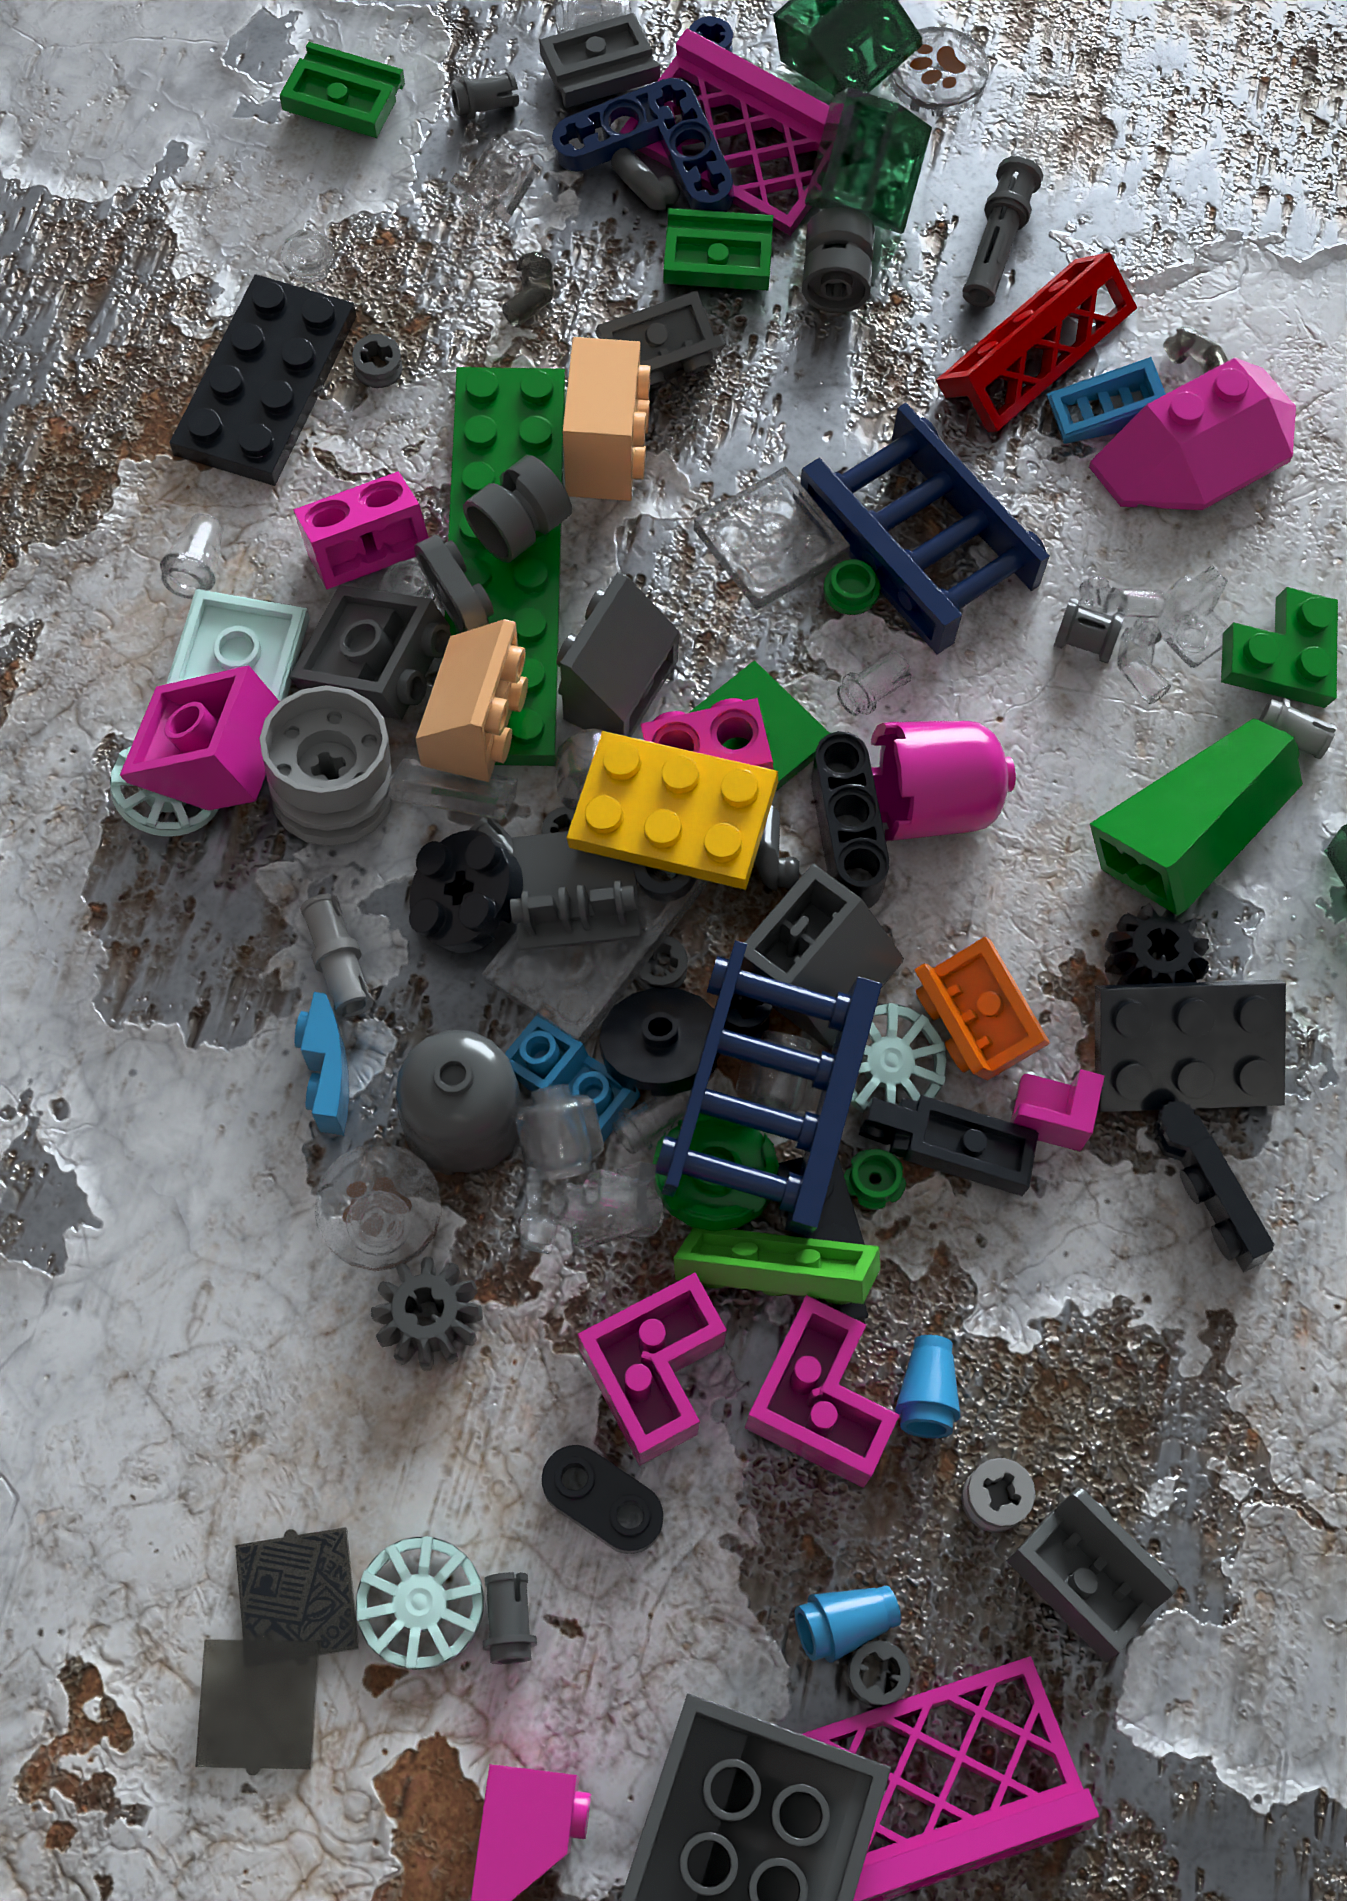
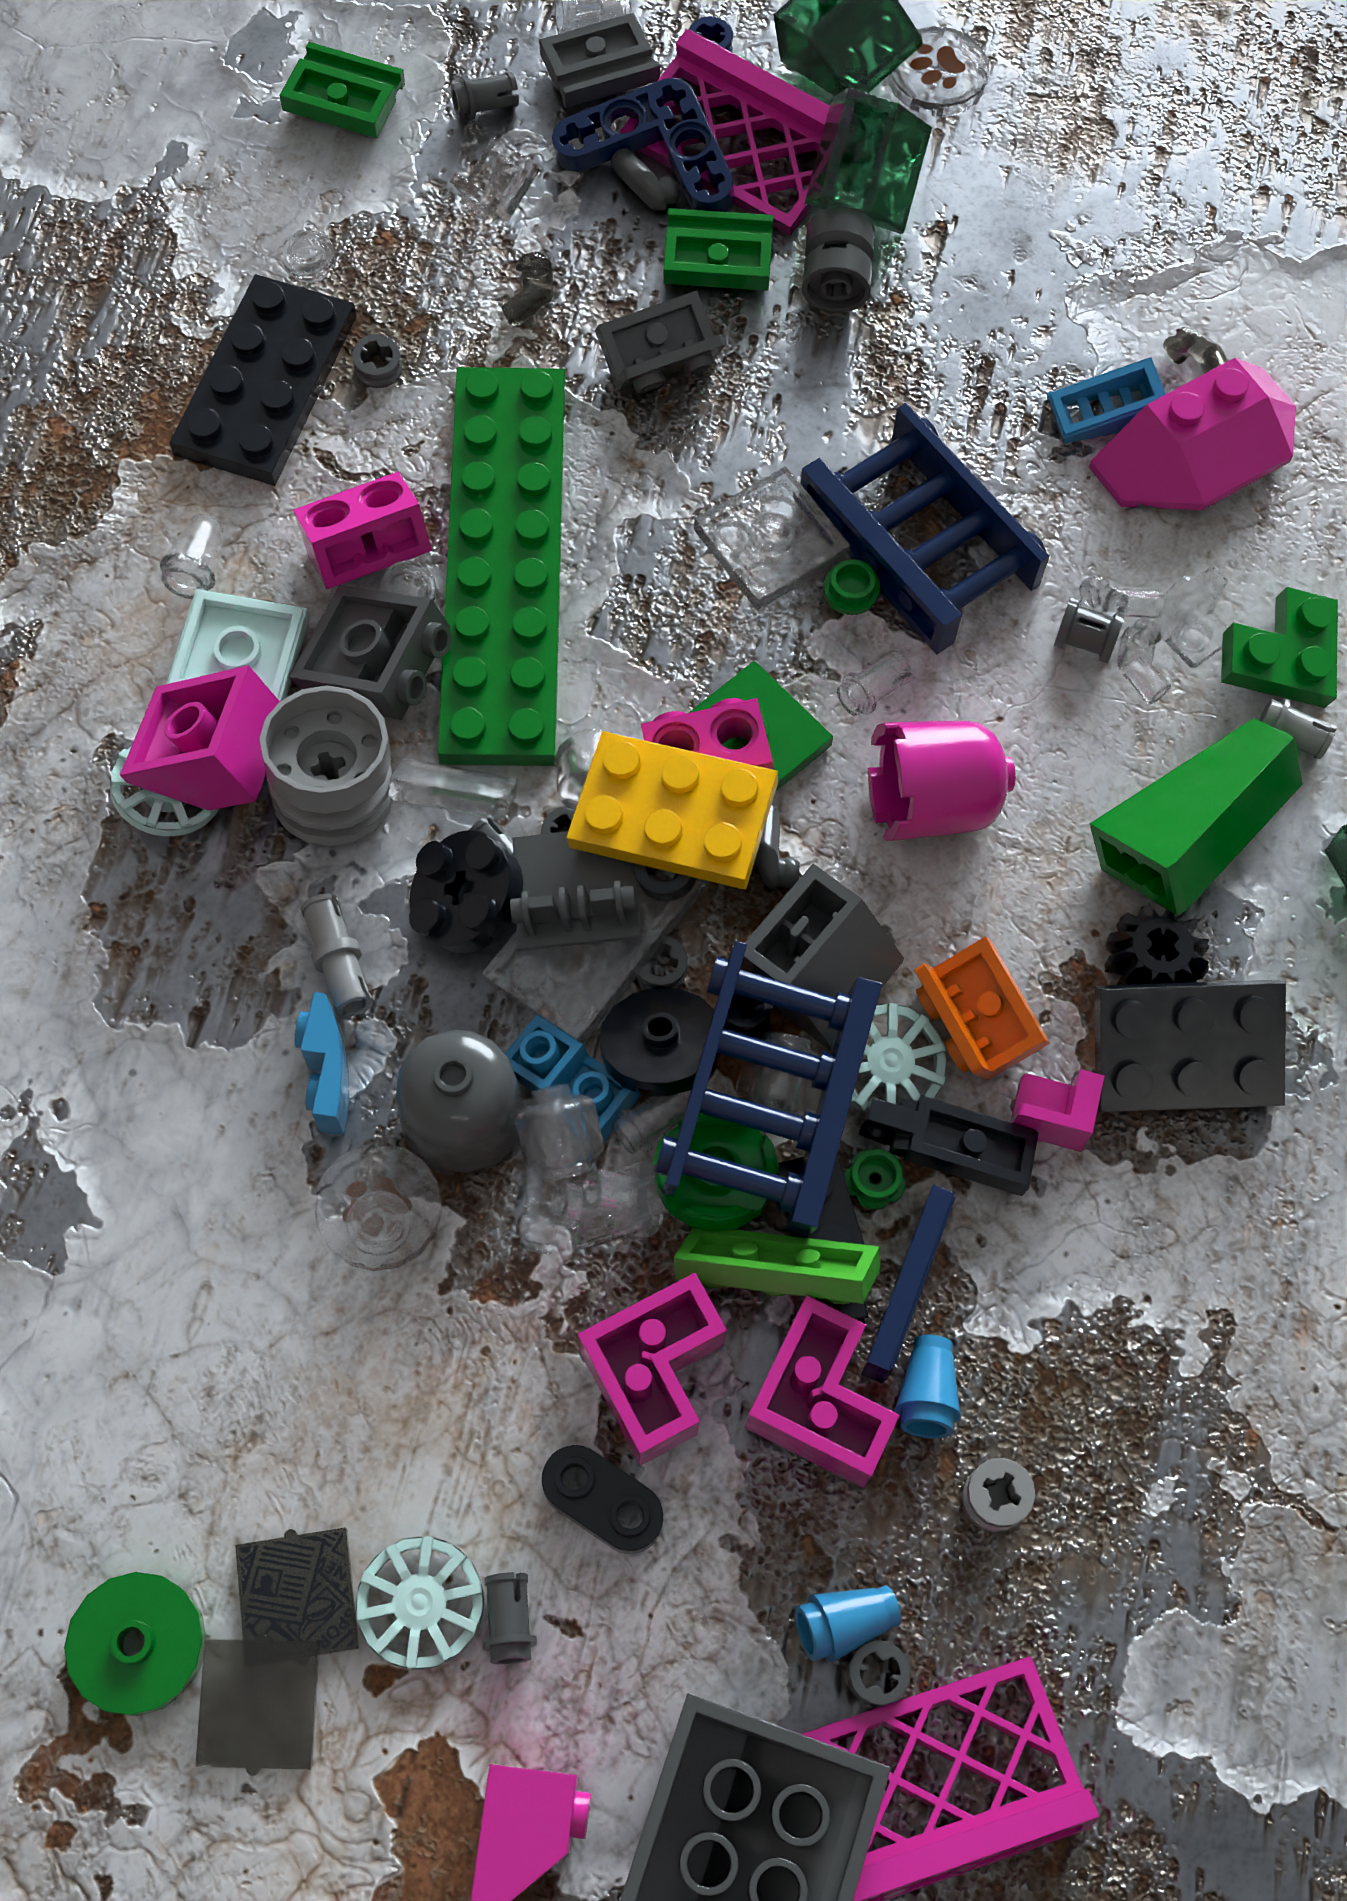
dark grey gear [371,1256,483,1371] -> none
dark grey plate [414,535,494,633] -> none
light nougat slope [416,619,528,782] -> none
dark grey wheel [463,455,572,563] -> none
dark grey slope [556,572,679,737] -> none
light nougat brick [563,337,651,501] -> none
black beam [811,731,889,908] -> none
red fence [935,252,1137,432] -> none
dark grey pin [962,156,1043,307] -> none
dark grey bracket [1006,1487,1179,1663] -> none
black hinge [1153,1099,1275,1273] -> none
none -> green plate [64,1572,207,1716]
none -> dark blue tile [861,1184,956,1383]

